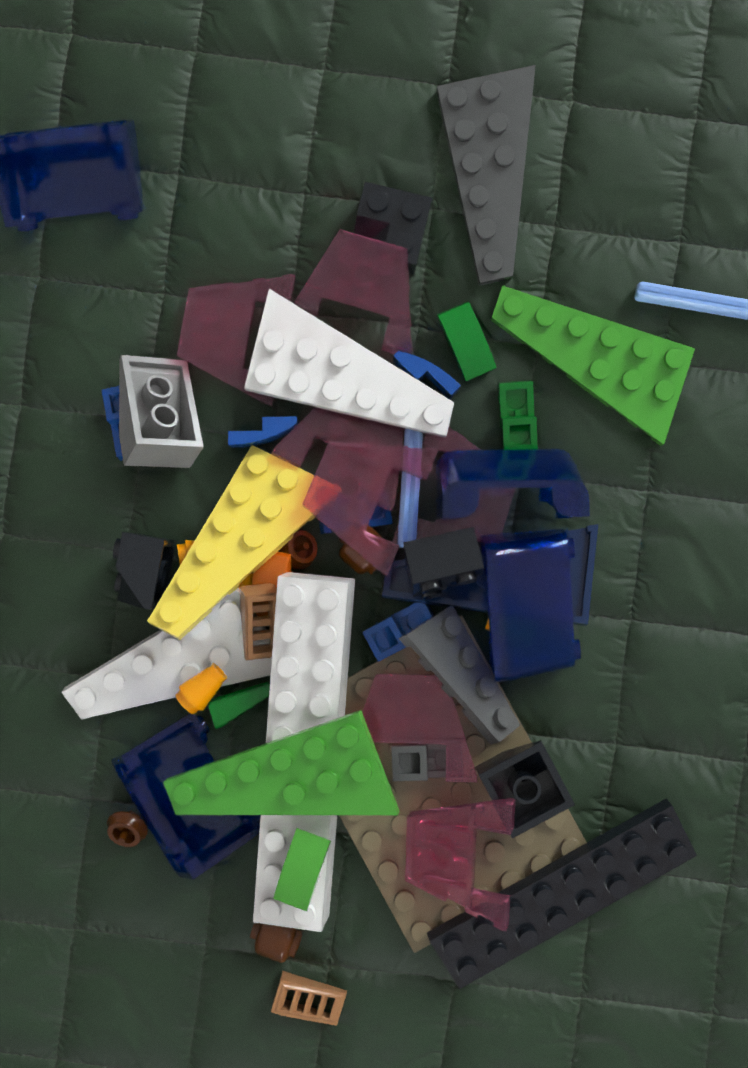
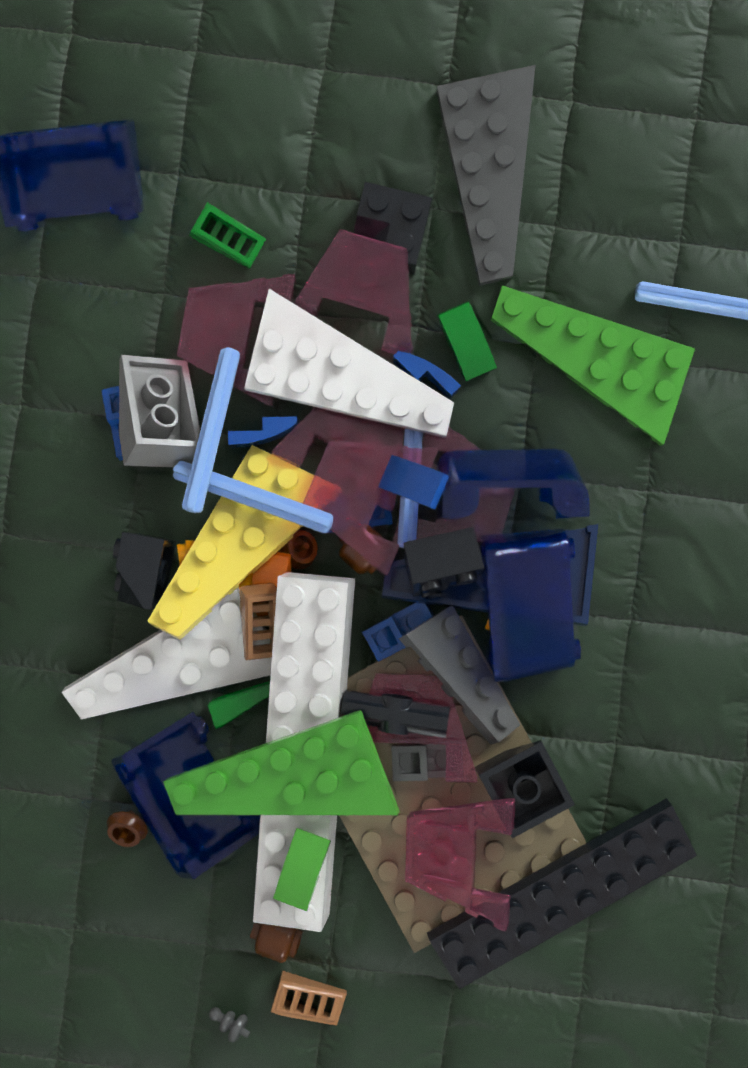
light orange cone [175,663,227,714] -> none
green slope [498,380,538,453] -> none
none -> light blue axle [173,460,333,534]
none -> light blue axle [182,347,240,513]
none -> green slope [189,202,266,269]
none -> dark grey hair [209,1007,251,1043]
none -> black piece [341,690,450,738]
none -> blue slope [378,455,449,509]

